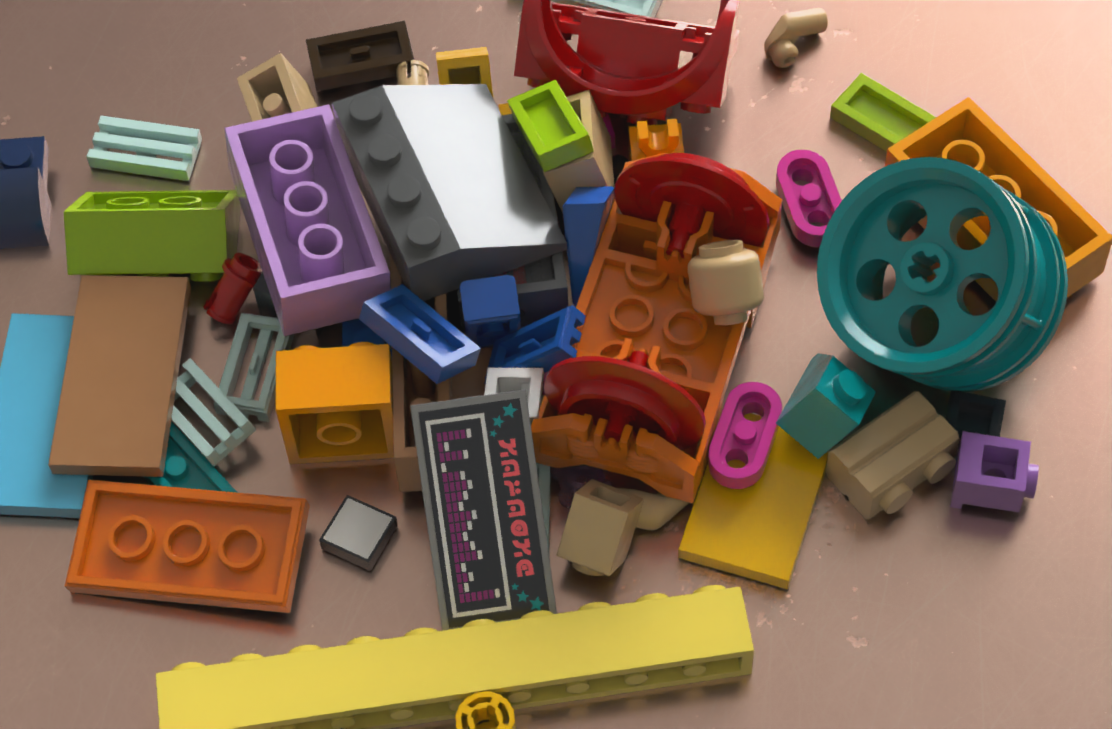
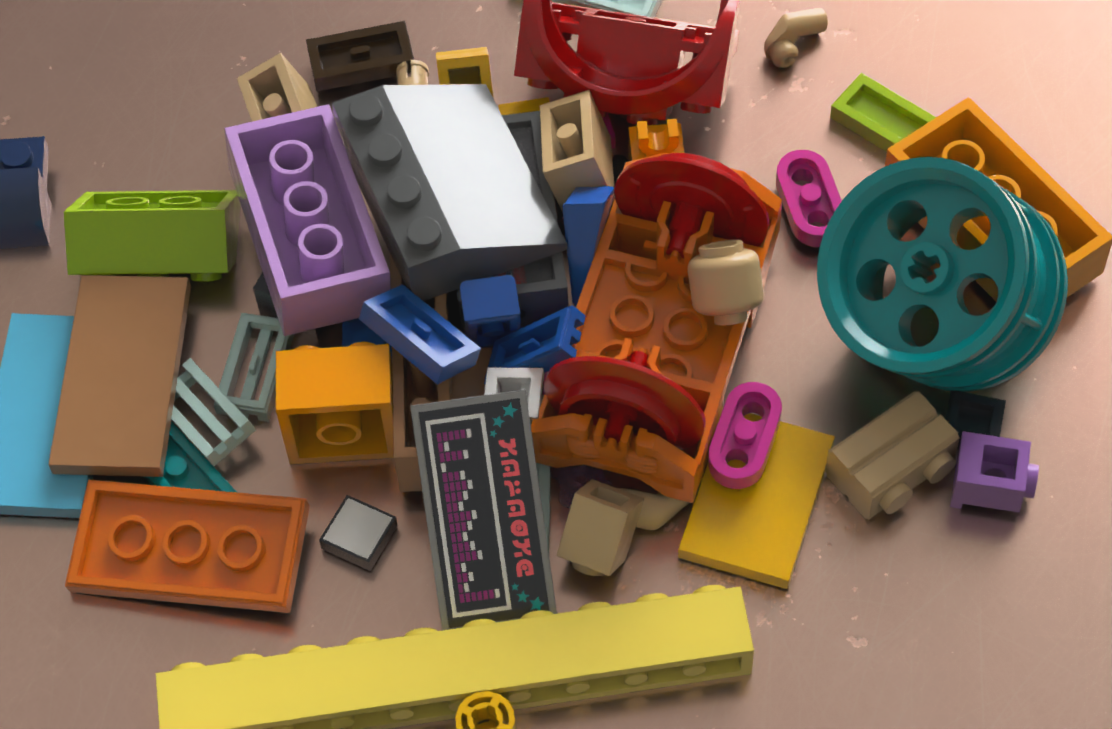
light aqua tile [86,116,202,181] -> none
red pin [203,253,262,324] -> none
lime tile [507,80,594,172] -> none
teal slope [776,353,876,459] -> none

